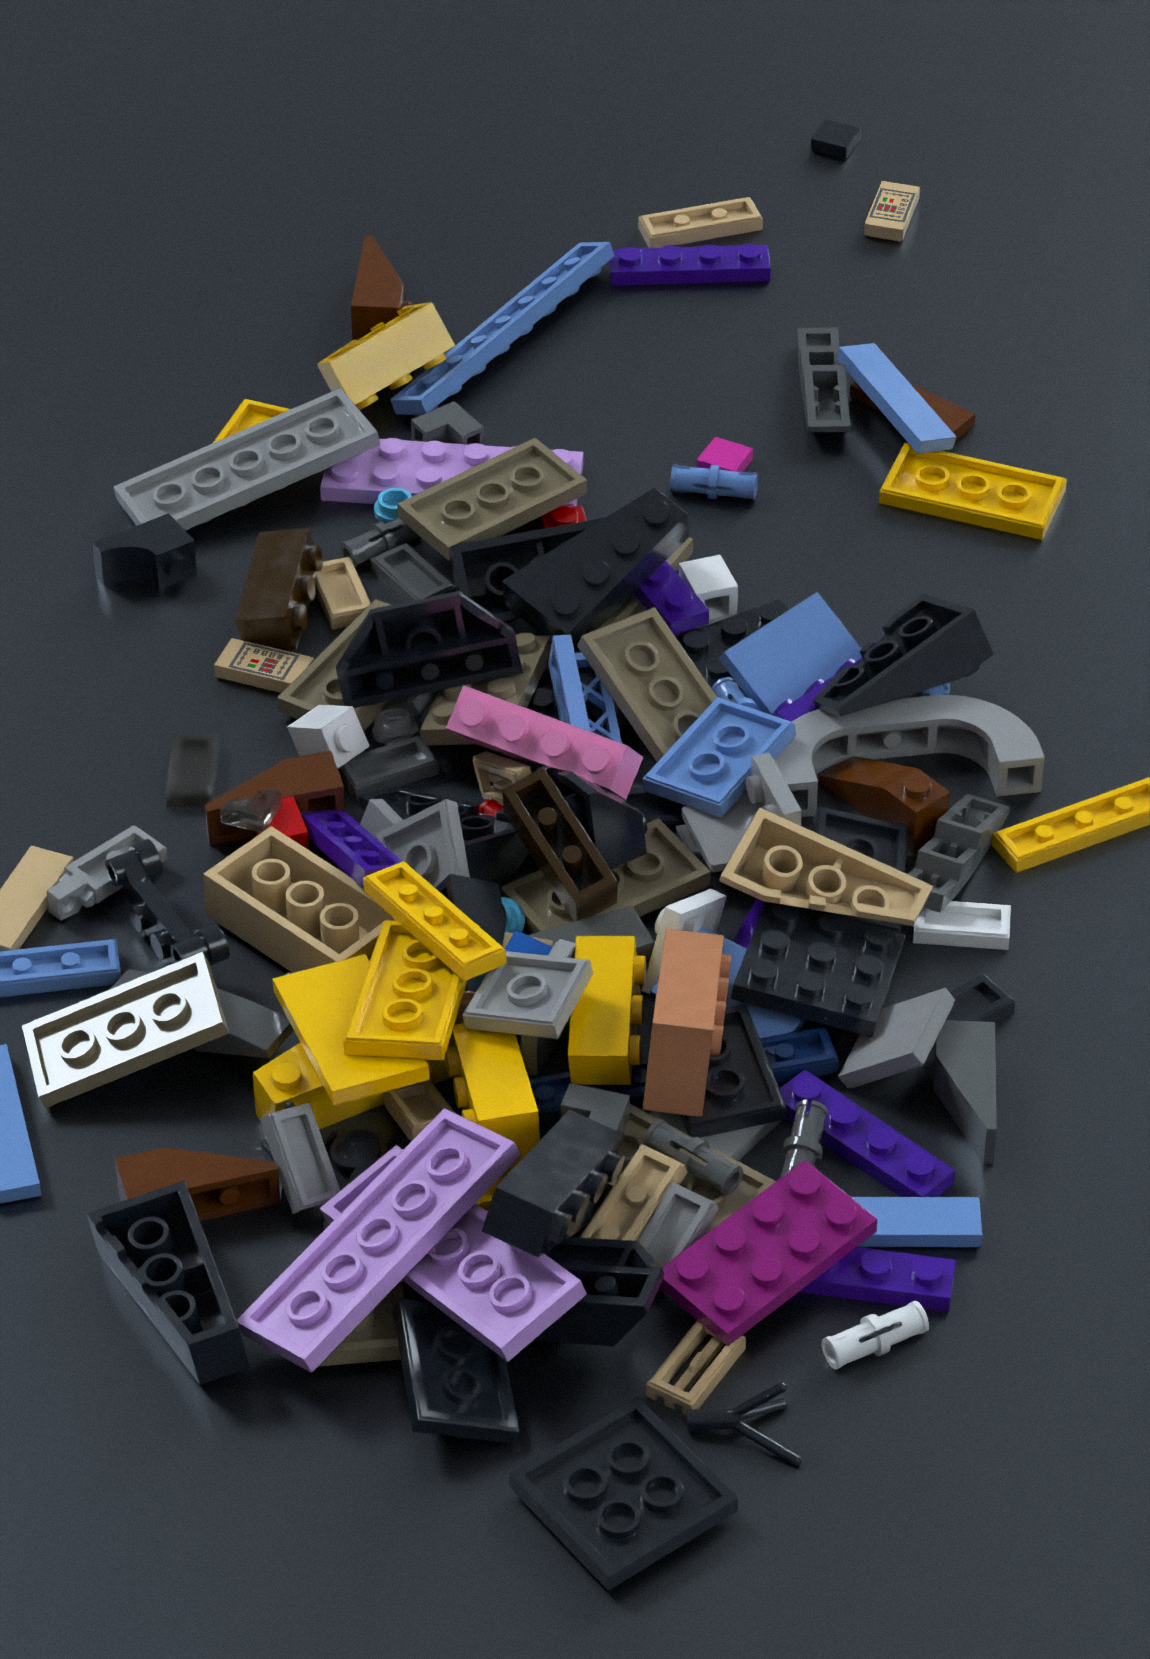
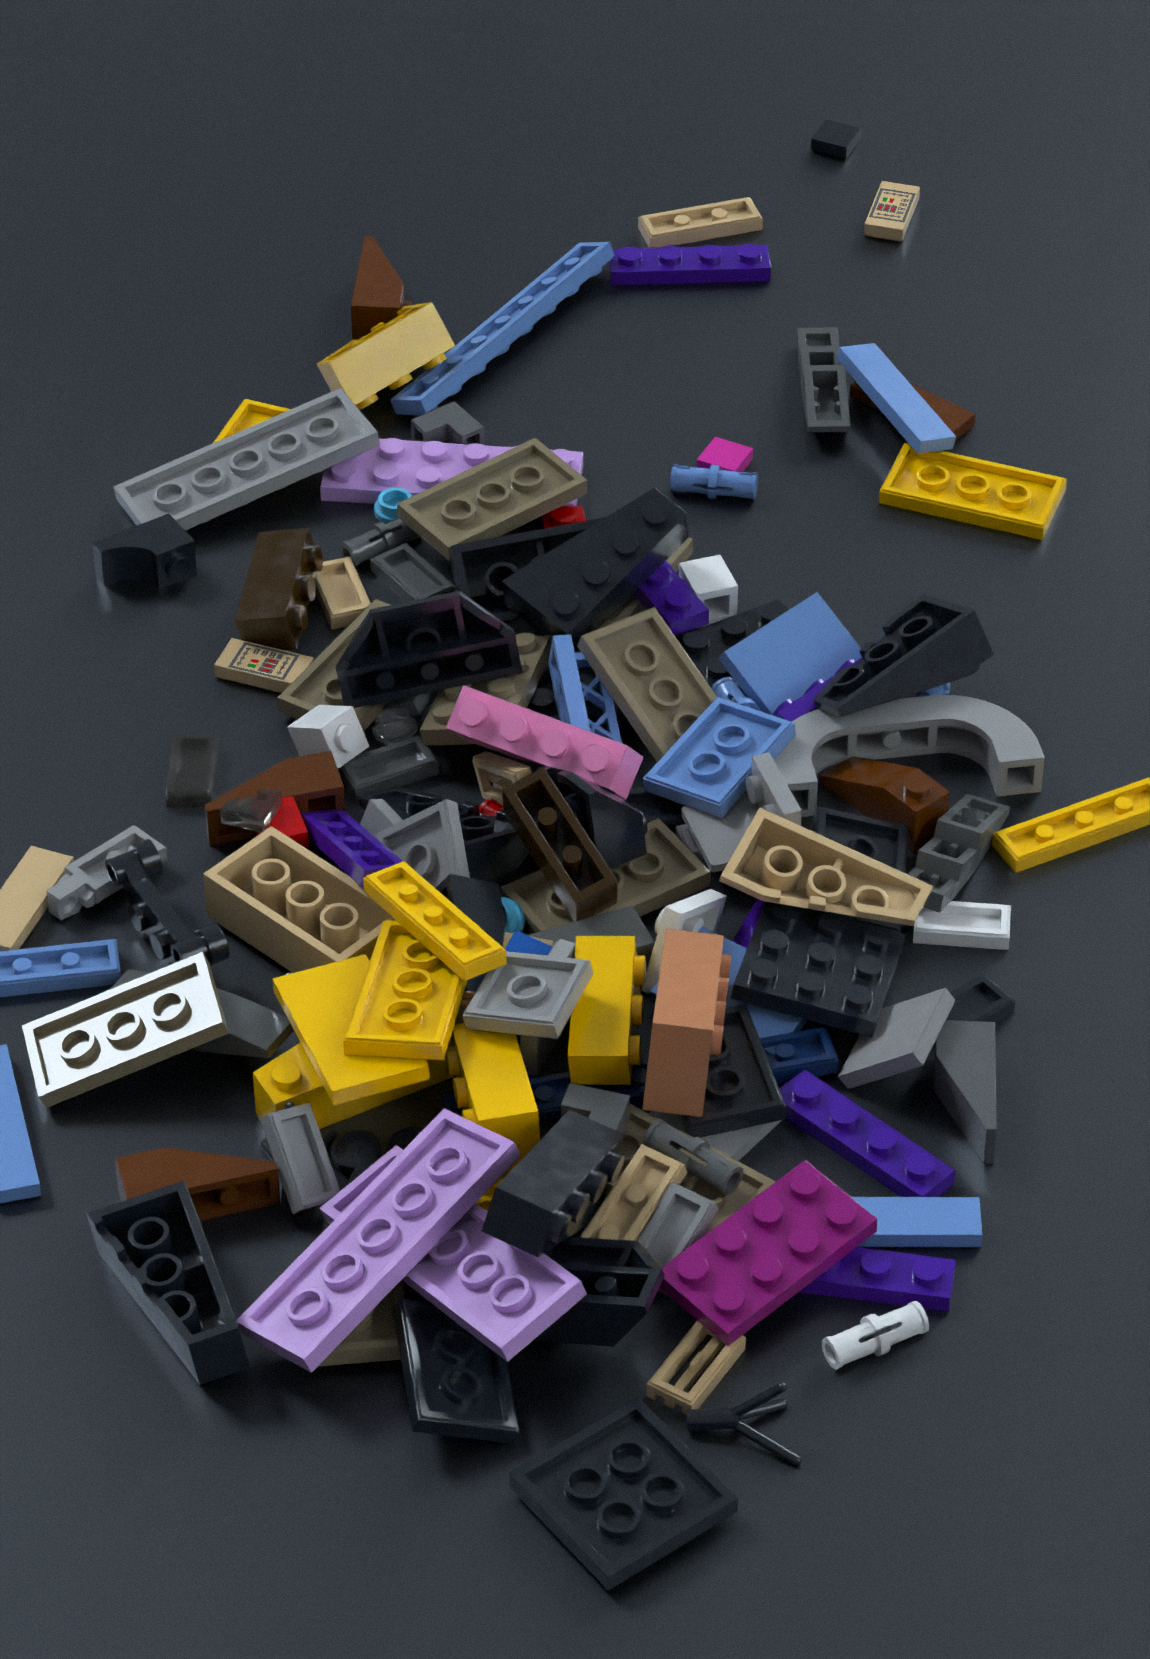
tan tile [384,1081,456,1142] -> none
dark grey pin [780,1100,828,1178] -> none

